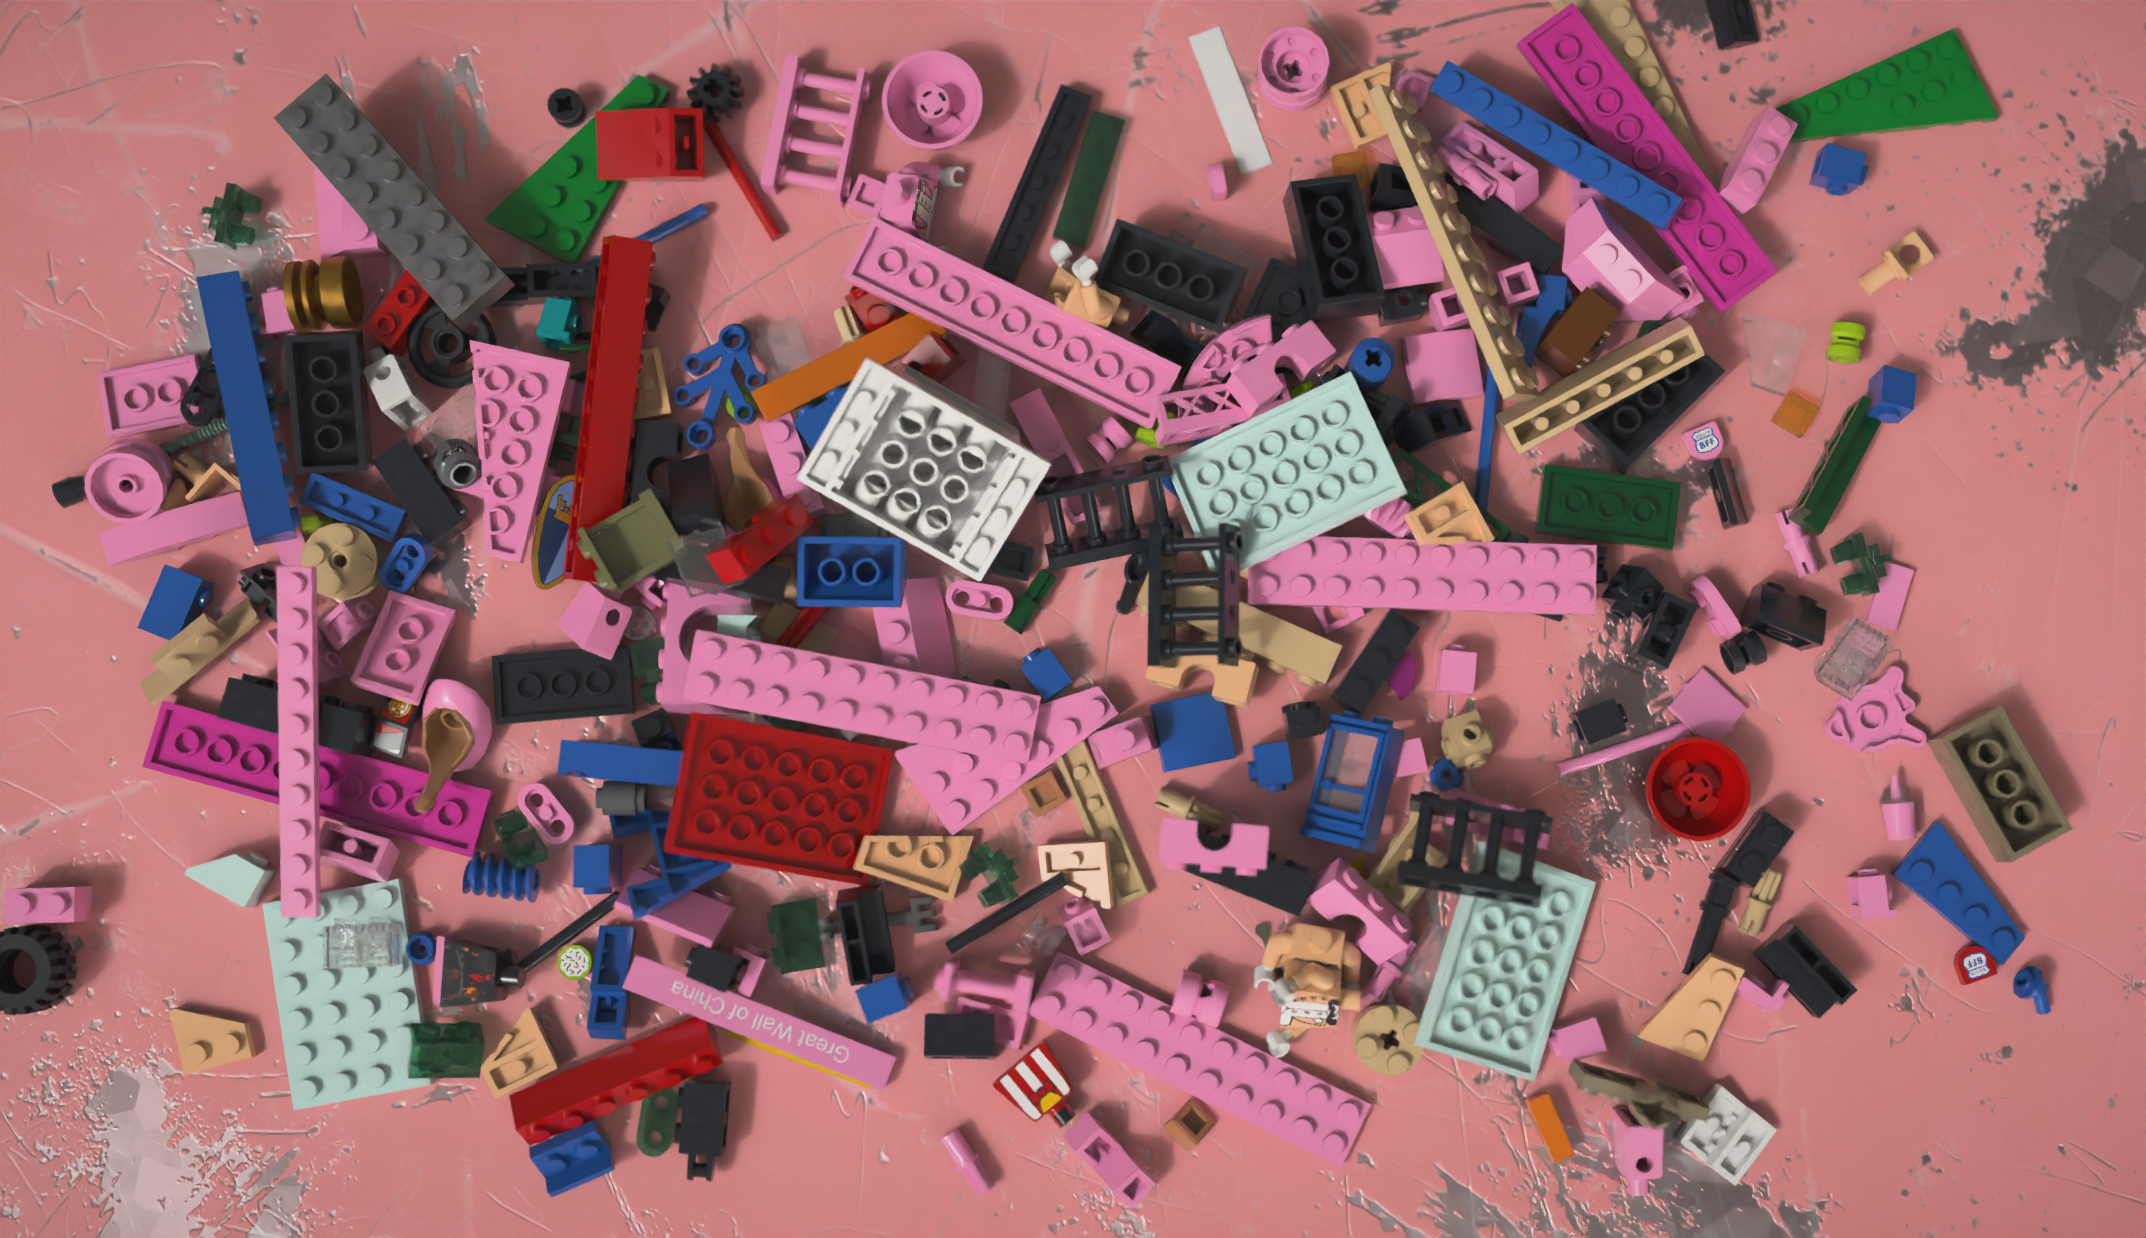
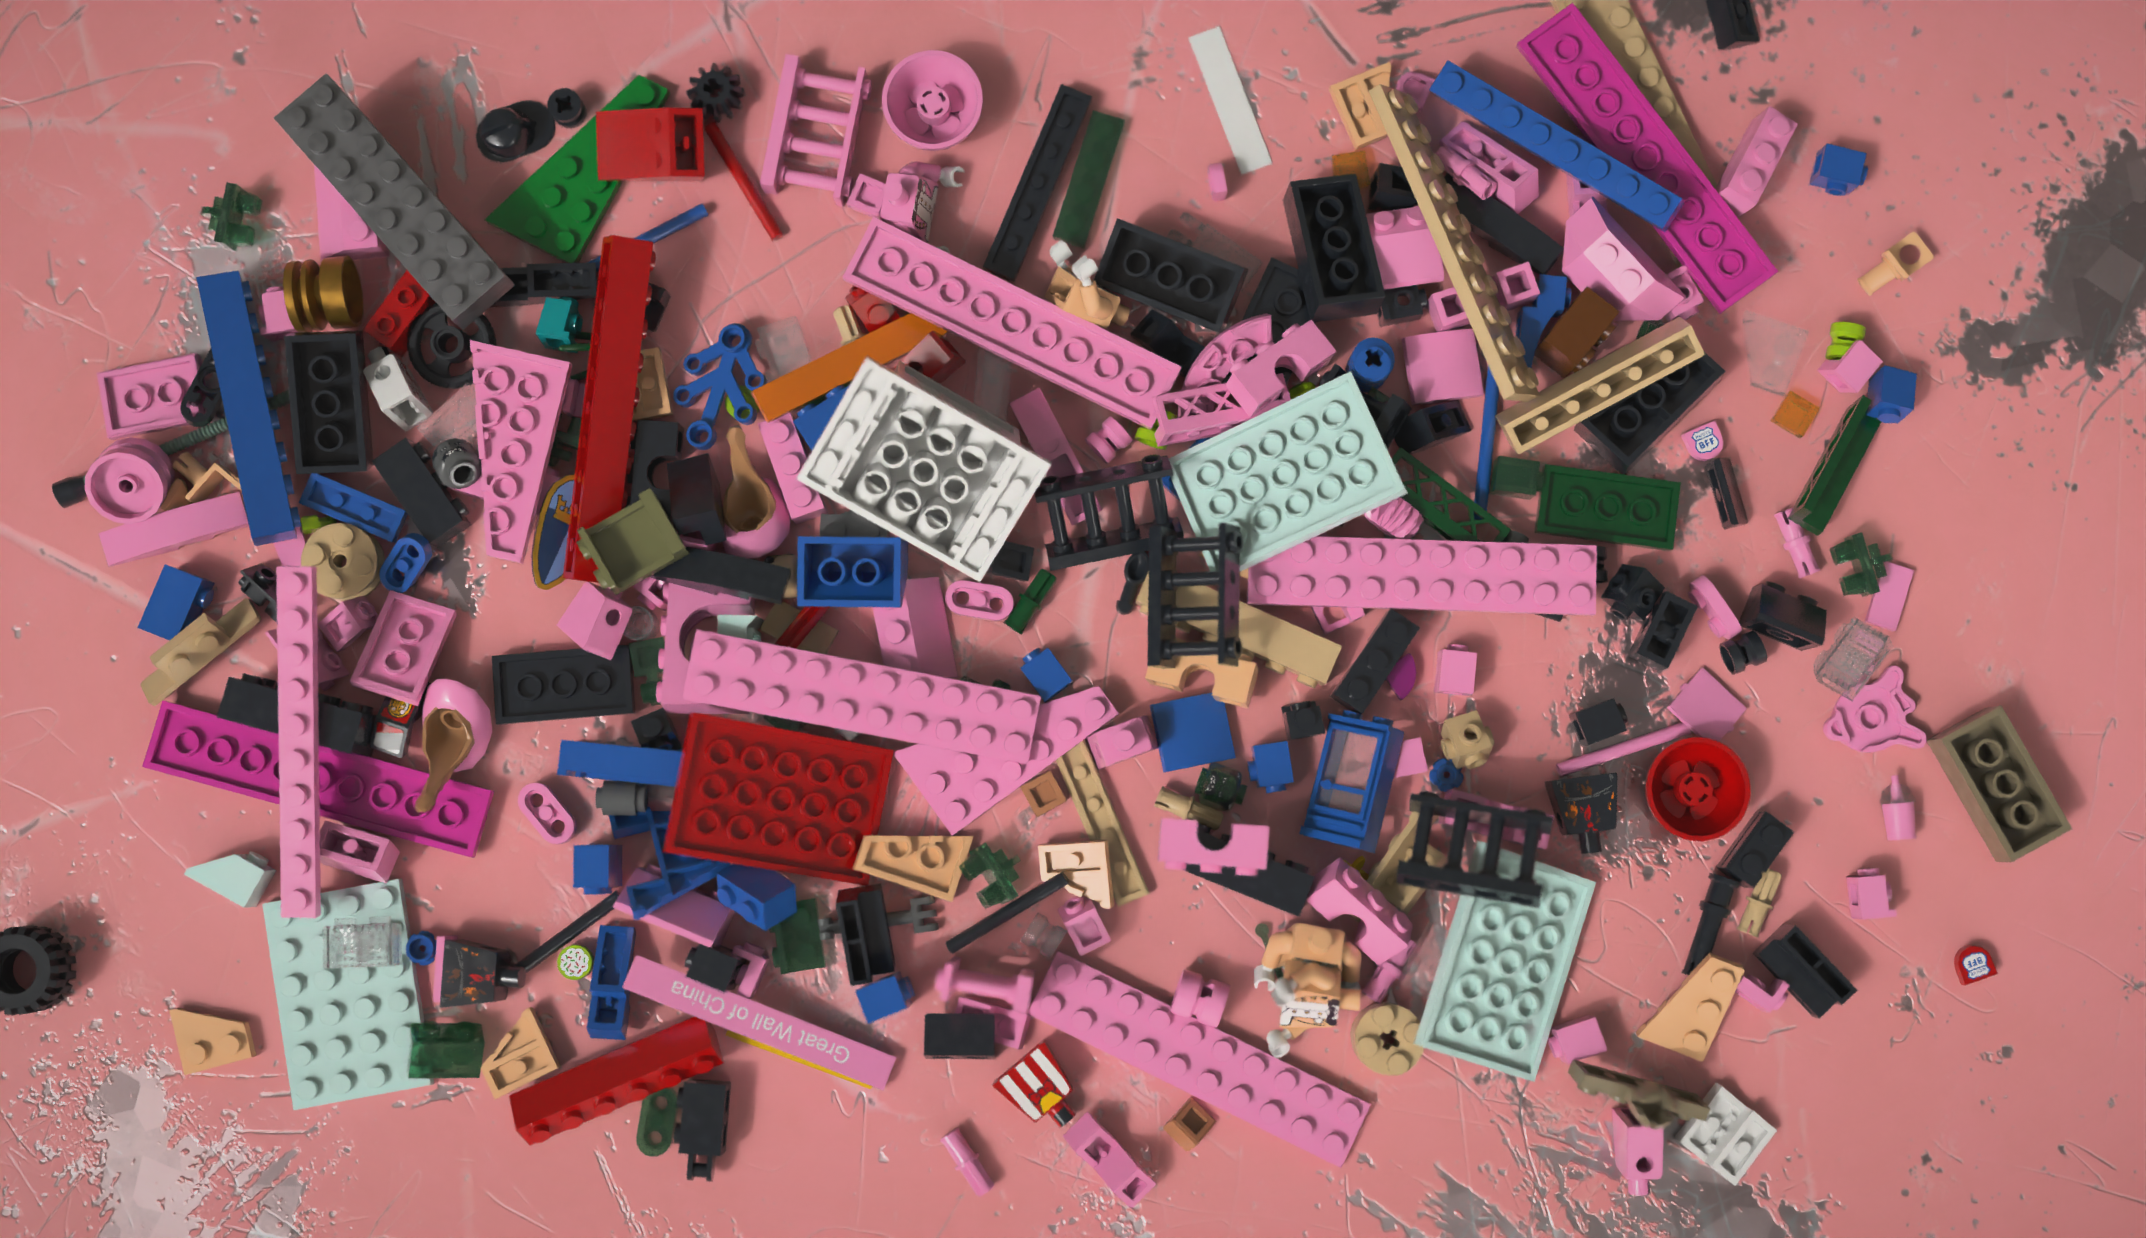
bright pink brick [5,886,92,924] -> none
blue piece [462,851,541,903] -> none
clear green plate [494,809,549,871] -> none
blue bracket [529,1120,615,1197] -> none
clear piece [668,527,744,598] -> none
red arch [705,493,815,585] -> none
bright pink wheel [1258,26,1329,112] -> none
light nougat wing [1403,481,1495,546] -> none
orange piece [1524,1091,1575,1163] -> none
green wing [1776,28,1999,143] -> none
blue wing [1891,821,2025,964] -> none
blue plate [2013,966,2051,1014] -> none
none -> black piece [476,100,555,163]
none -> blue brick [717,864,797,931]
none -> clear green head [1194,762,1247,813]
none -> clear green brick [1489,456,1544,500]
none -> black torso [1545,772,1618,854]
none -> bright pink panel [1817,340,1883,393]

